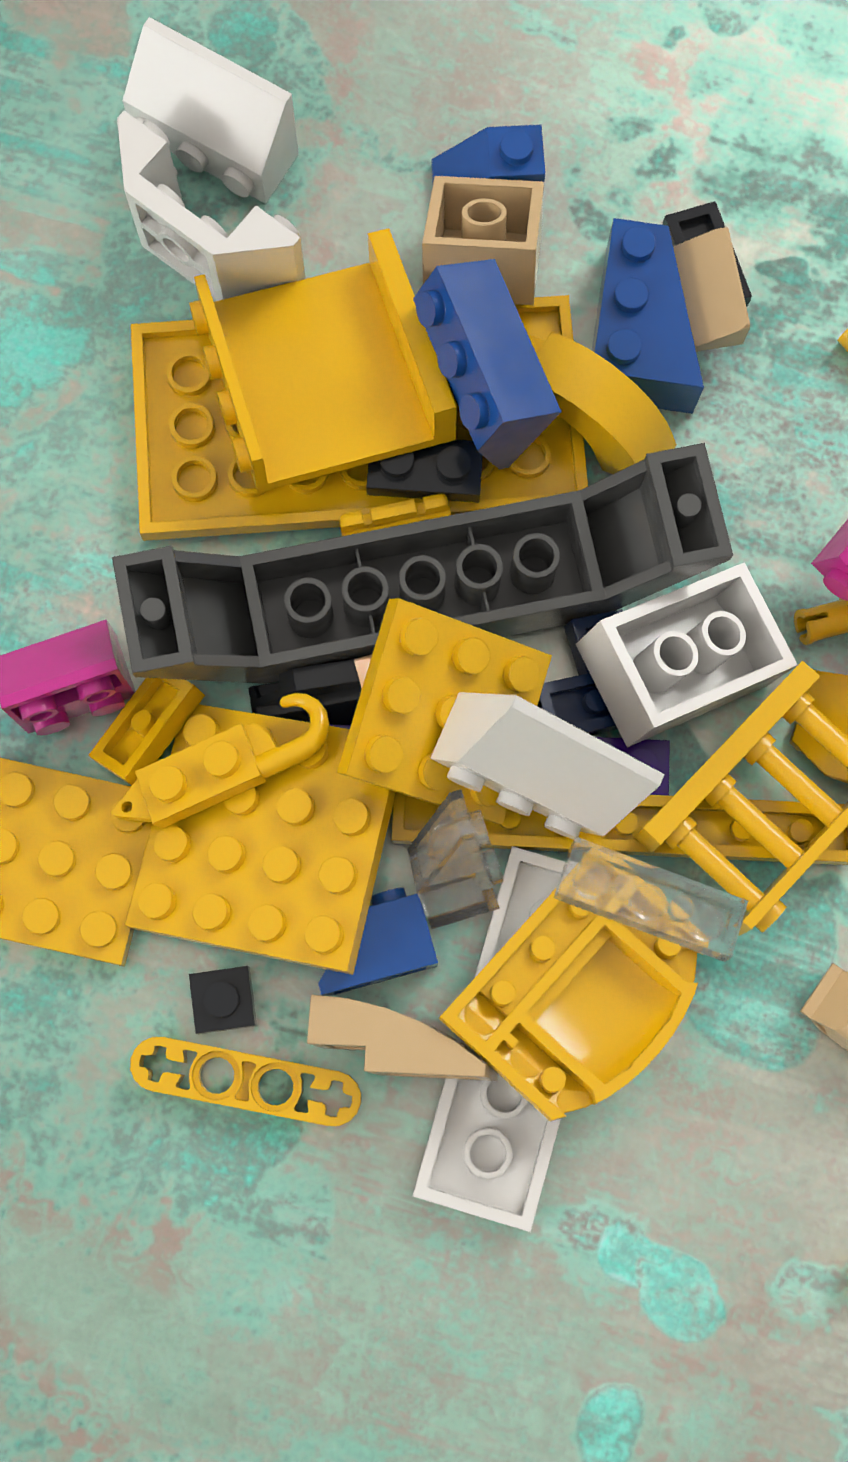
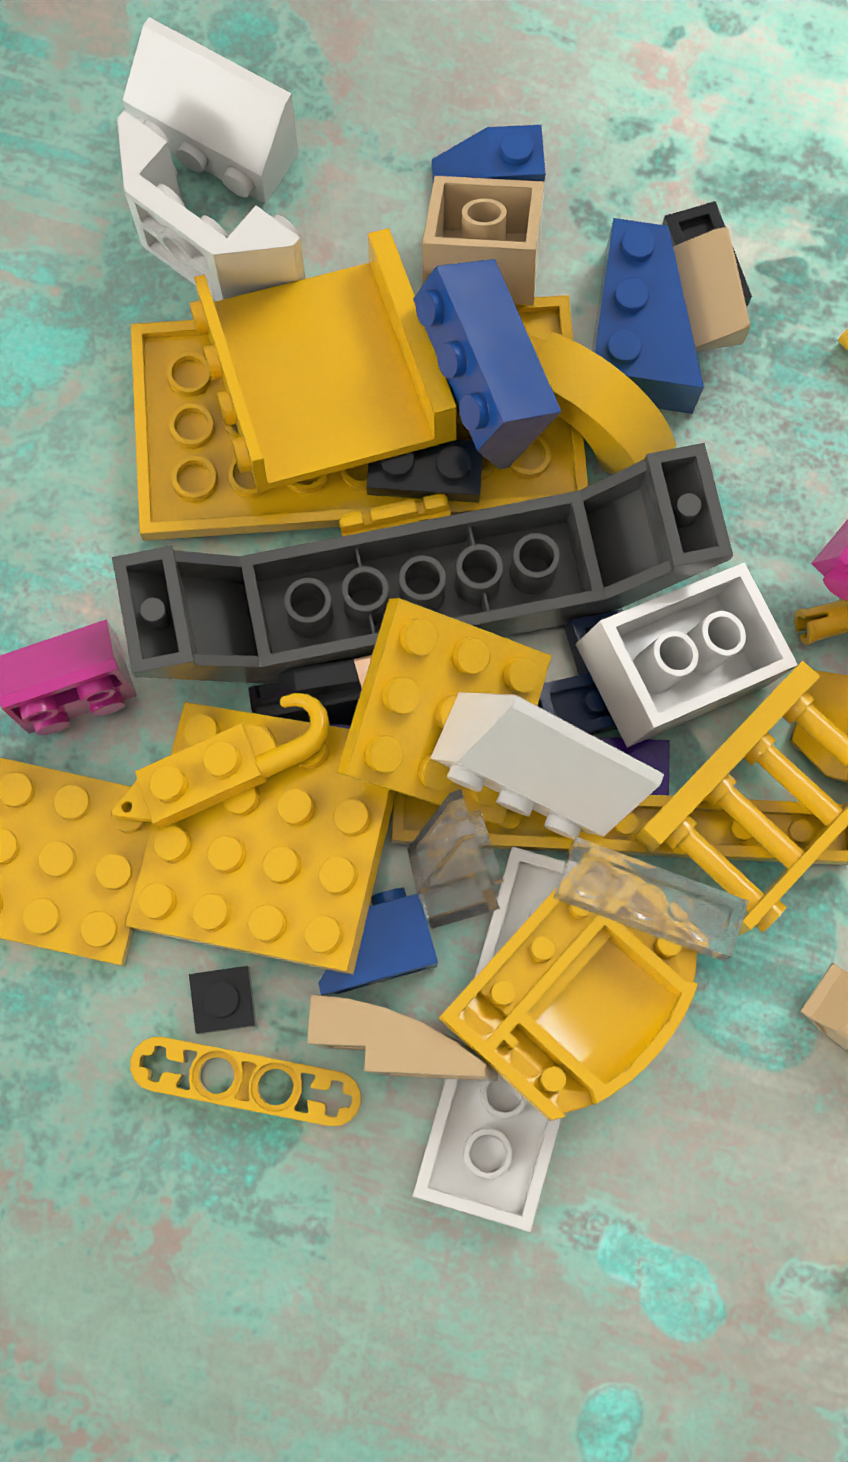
yellow plate [88,678,205,786] -> none

